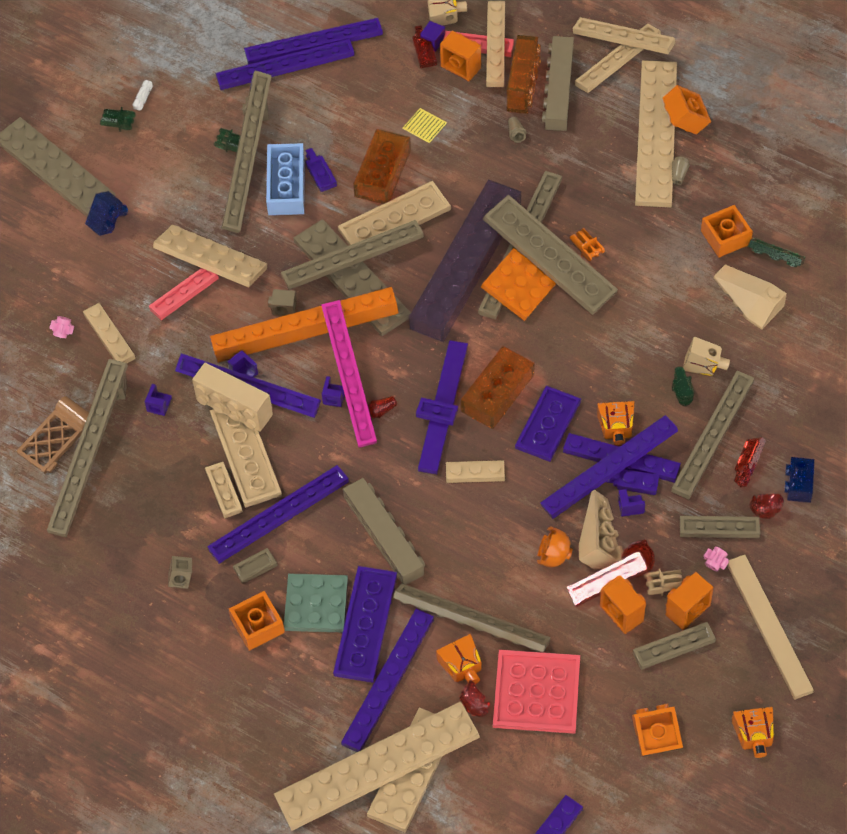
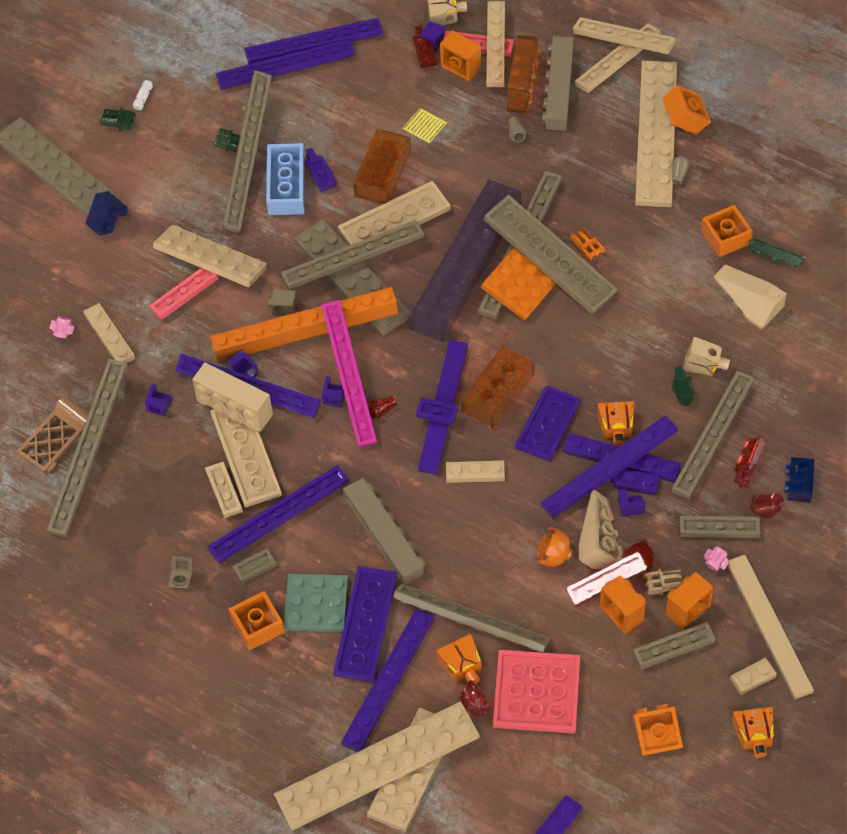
none -> tan plate [730,658,777,695]

